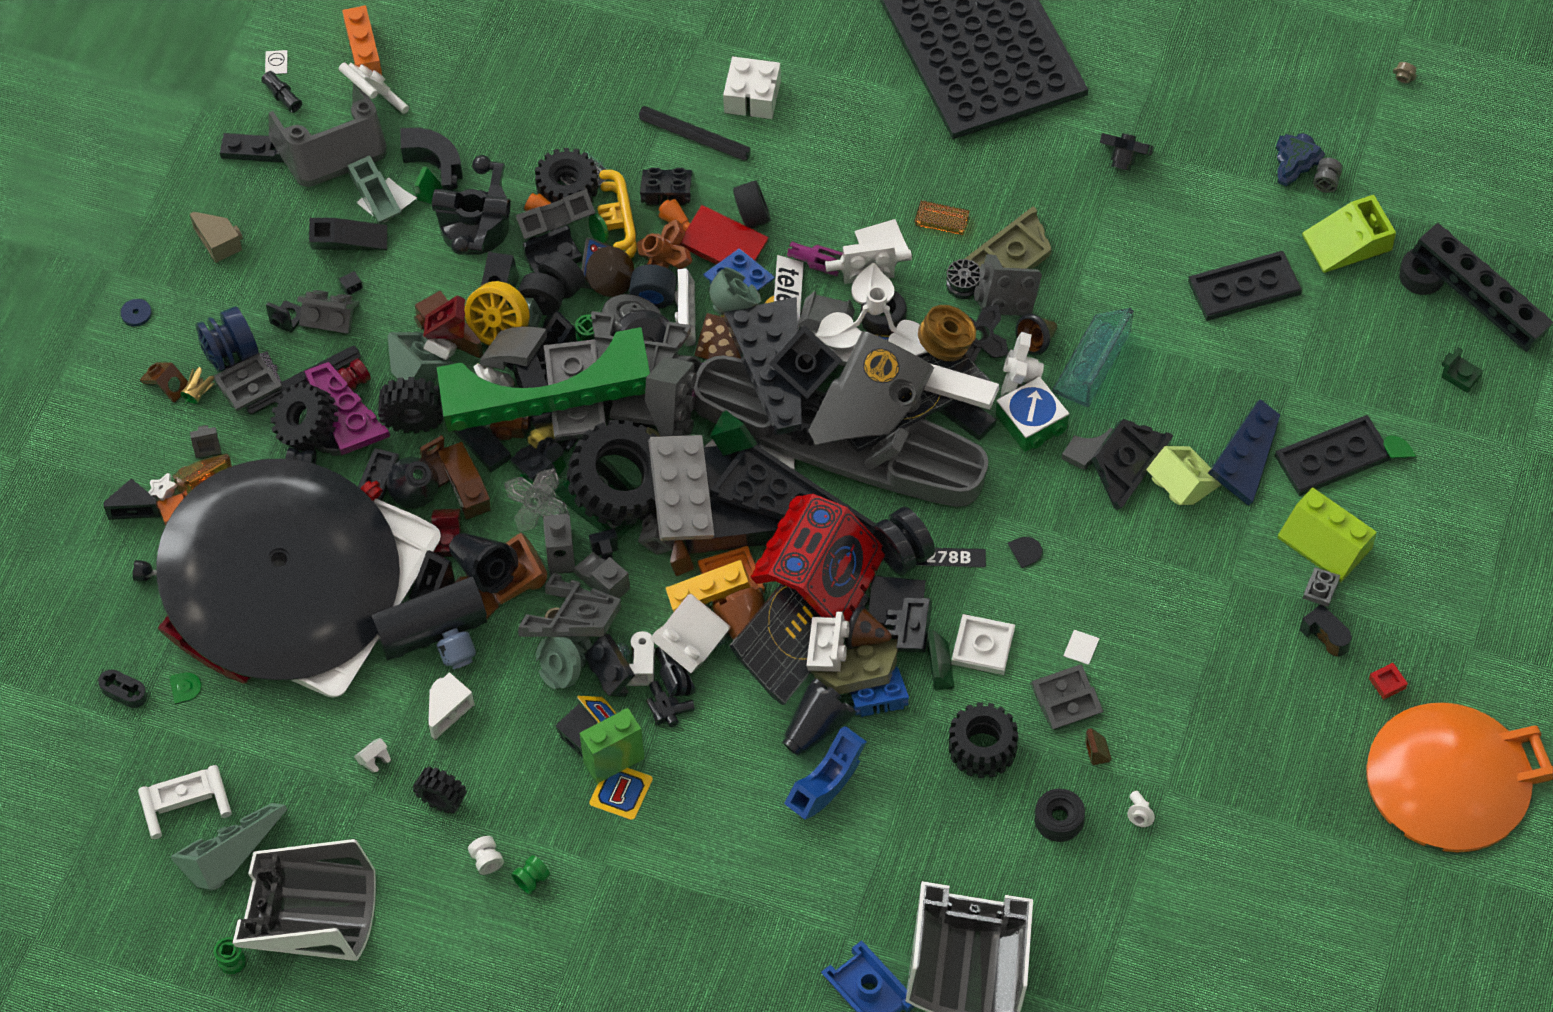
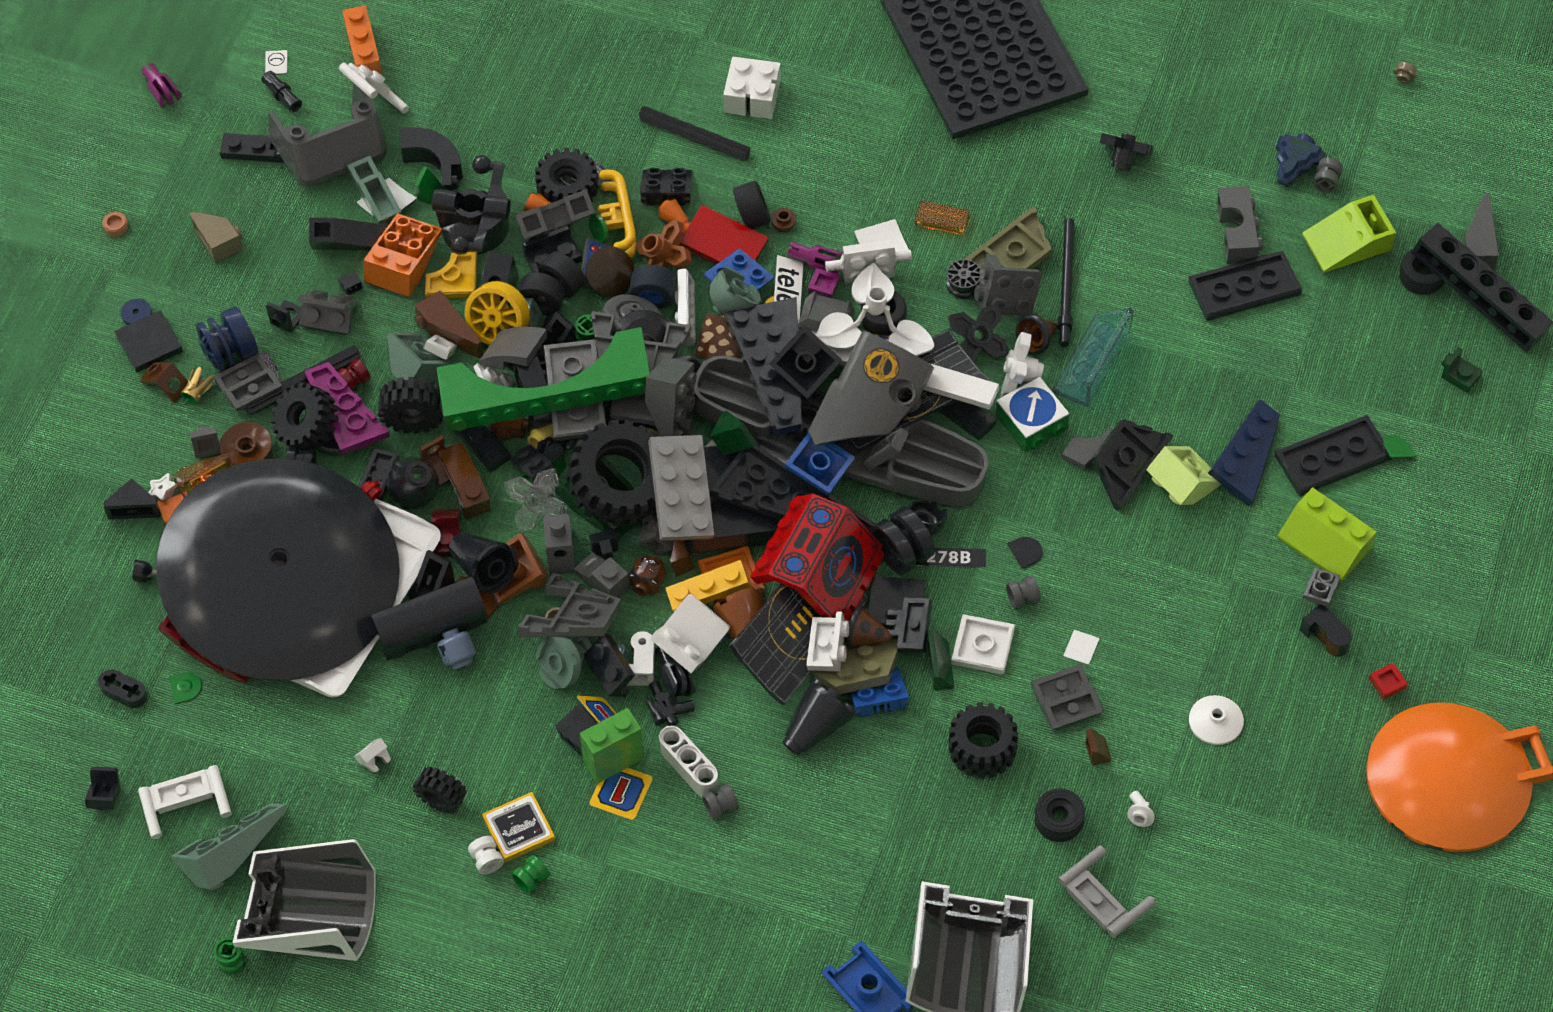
dark red slope [423,295,465,339] -> none
white slope [429,672,474,740] -> none
blue arch [784,726,867,820] -> none
pearl gold wheel [918,305,976,361] -> none
none -> black bracket [85,767,120,810]
none -> nougat tile [102,212,129,237]
none -> black tile [114,310,183,373]
none -> magenta arm [142,63,182,108]
none -> reddish brown dish [220,422,272,466]
none -> orange slope [363,213,442,297]
none -> yellow tile [425,252,477,299]
none -> tile [482,792,555,863]
none -> reddish brown head [629,555,667,596]
none -> white beam [659,726,719,797]
none -> dark grey wheel [702,784,739,820]
none -> reddish brown plate [771,208,796,232]
none -> blue slope [784,432,855,496]
none -> magenta plate [808,268,840,298]
none -> black hair [907,501,947,535]
none -> dark grey wheel [1006,576,1041,609]
none -> black bar [1057,218,1074,347]
none -> light grey plate [1058,845,1156,938]
none -> white dish [1189,695,1244,745]
none -> dark grey arch [1216,186,1262,264]
none -> dark grey slope [1463,194,1499,270]

